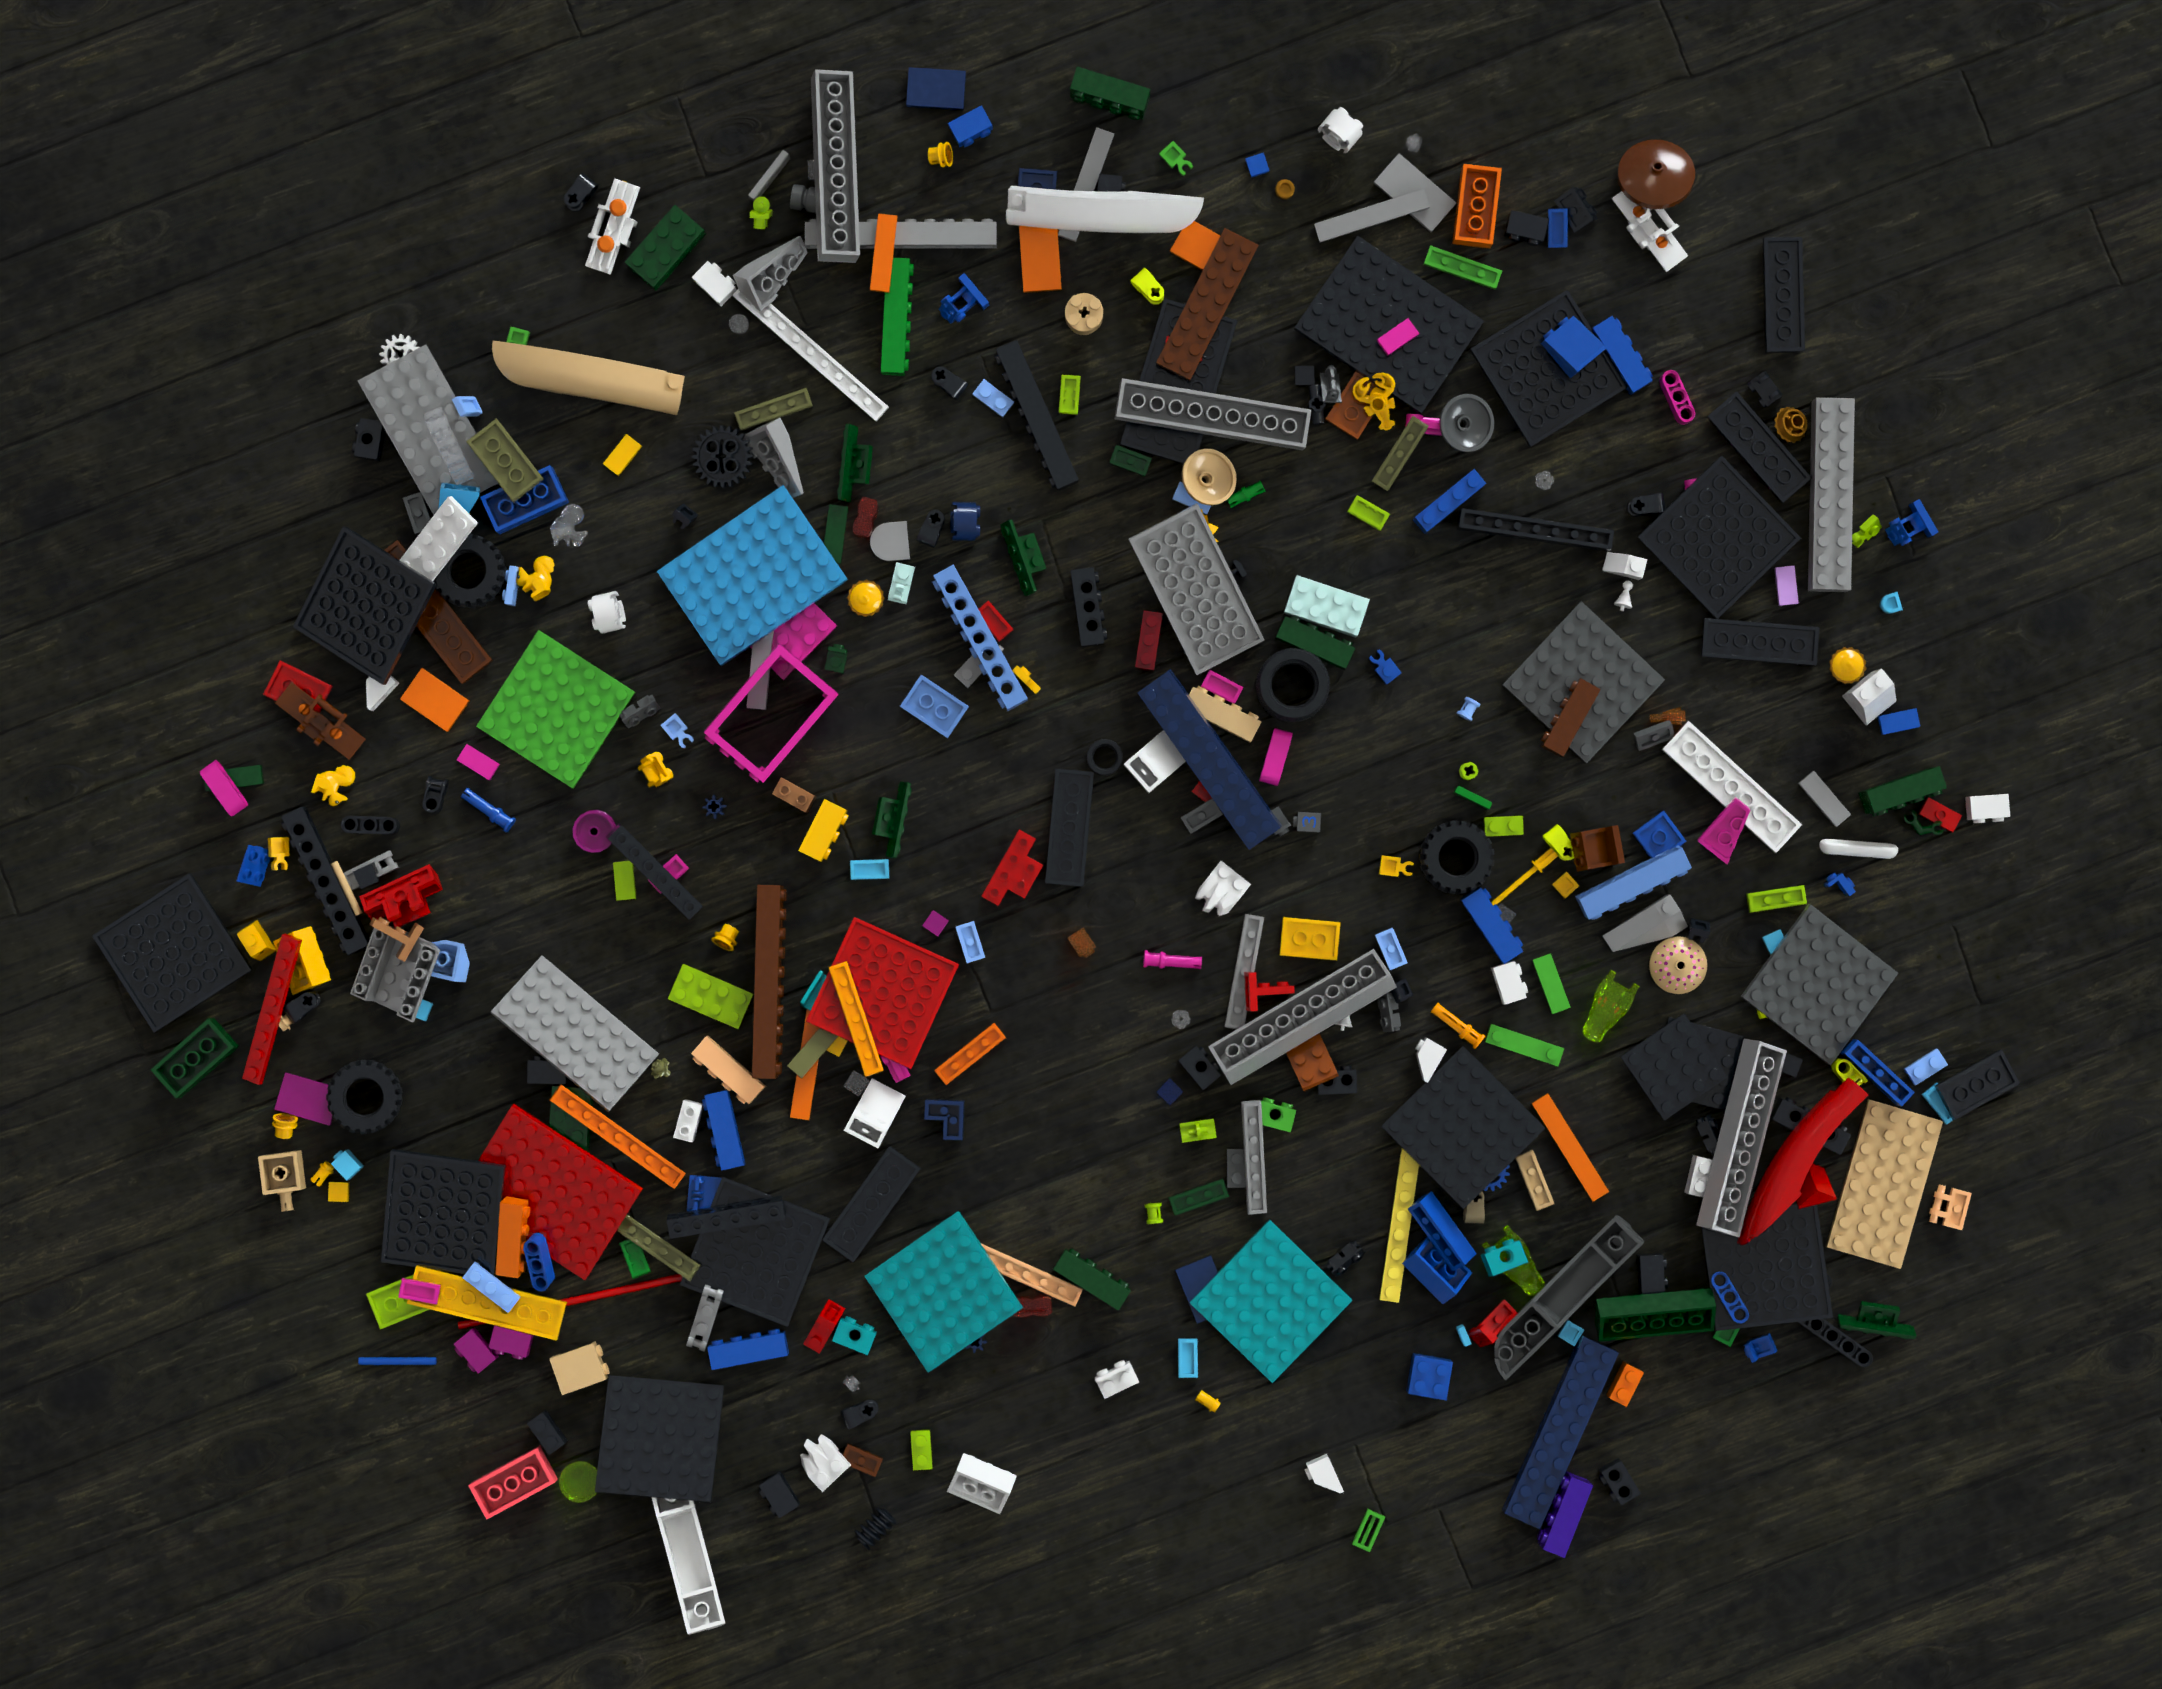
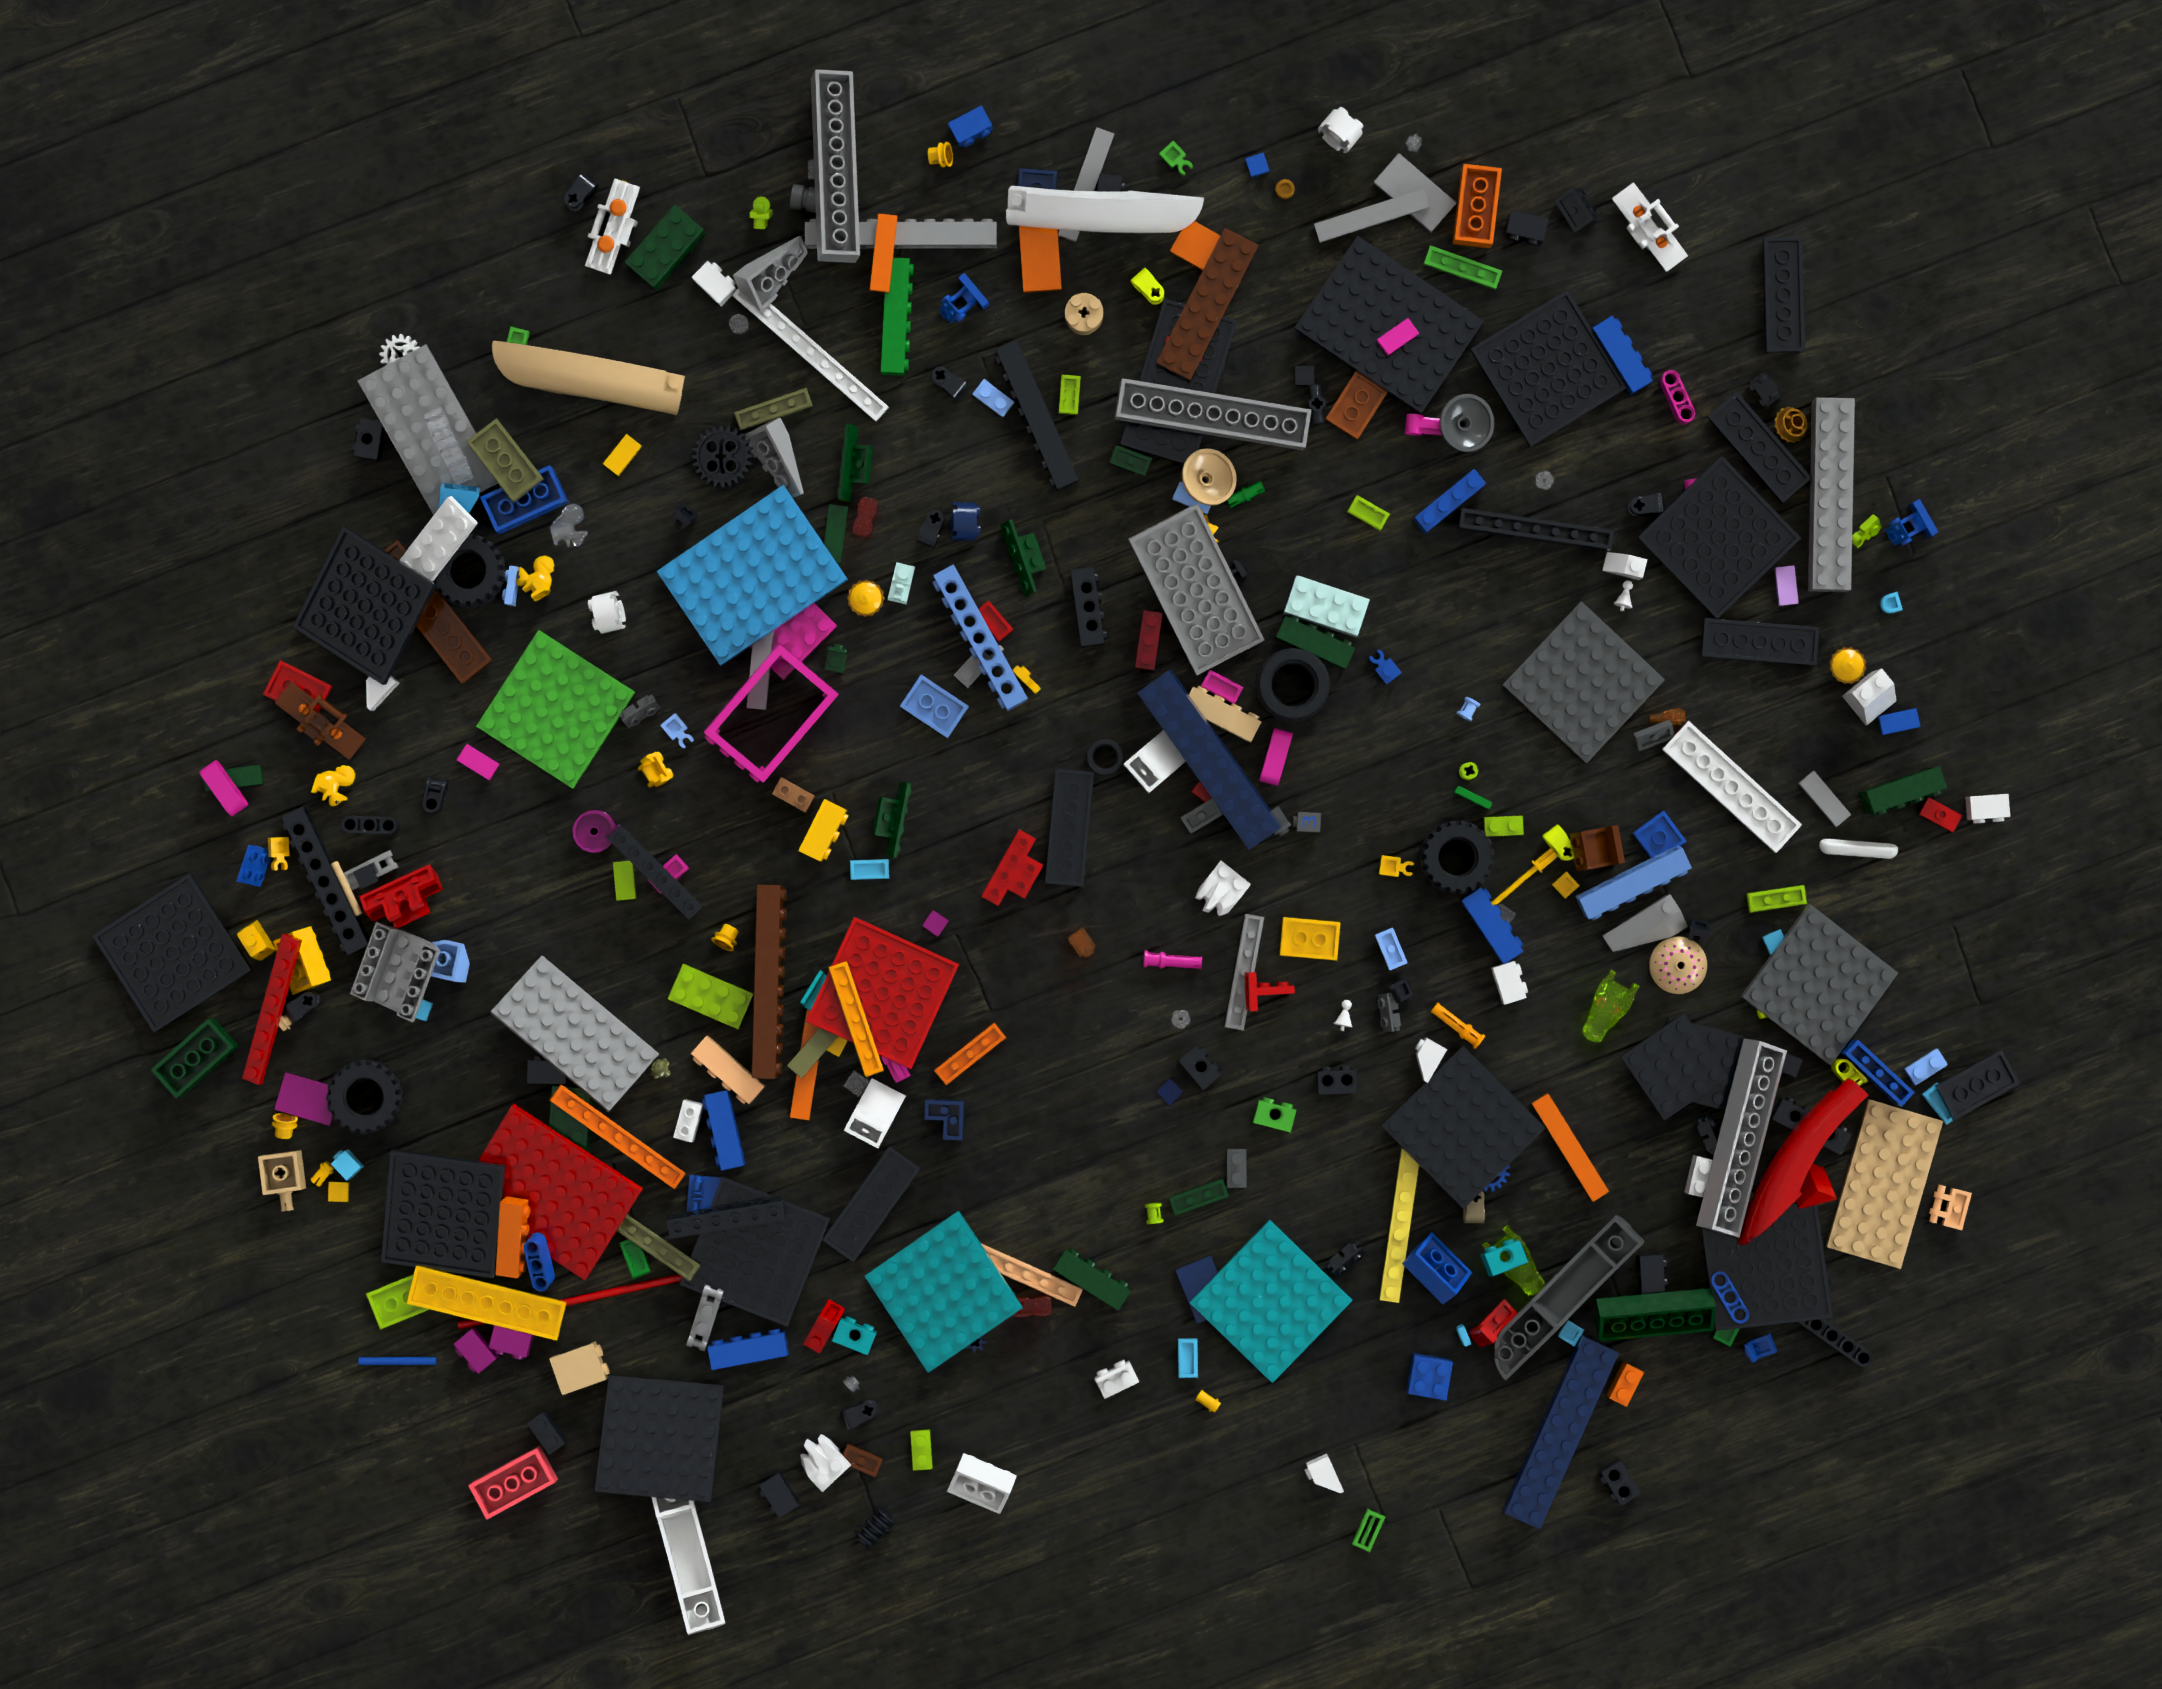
medium nougat bracket [370,917,424,962] -> none
dark pink tile [398,1278,441,1304] -> none
orange tile [400,668,470,732] -> none
dark grey plate [403,492,431,535] -> none
light blue tile [452,396,483,417] -> none
blue pin [461,788,516,833] -> none
light blue plate [462,1262,521,1313] -> none
clear neon green piece [559,1461,597,1503] -> none
dark blue gear [702,795,727,819] -> none
light grey tile [748,150,790,202] -> none
light grey tile [870,521,910,561] -> none
dark blue tile [906,67,966,110] -> none
light blue plate [956,921,985,963] -> none
dark green brick [1070,67,1150,120] -> none
lime hips [1179,1118,1217,1143] -> none
light grey brick [1208,949,1397,1085] -> none
light grey tile [1241,1100,1267,1215] -> none
dark orange plate [1286,1033,1339,1091] -> none
dark grey hinge [1320,365,1342,403] -> none
yellow animal [1352,373,1396,431] -> none
olive tile [1372,416,1429,491] -> none
blue brick [1408,1191,1477,1271] -> none
bright green plate [1485,1024,1564,1066] -> none
tan tile [1515,1150,1554,1211] -> none
bright green tile [1532,953,1571,1014] -> none
dark purple brick [1537,1471,1593,1558] -> none
reddish brown brick [1540,678,1601,757] -> none
blue slope [1541,316,1607,378] -> none
blue tile [1548,208,1568,248] -> none
reddish brown dish [1617,140,1695,209] -> none
dark pink wing [1698,797,1751,865] -> none
blue bracket [1823,872,1856,896] -> none
dark green bracket [1837,1301,1916,1339] -> none
dark green arm [1904,810,1944,835] -> none

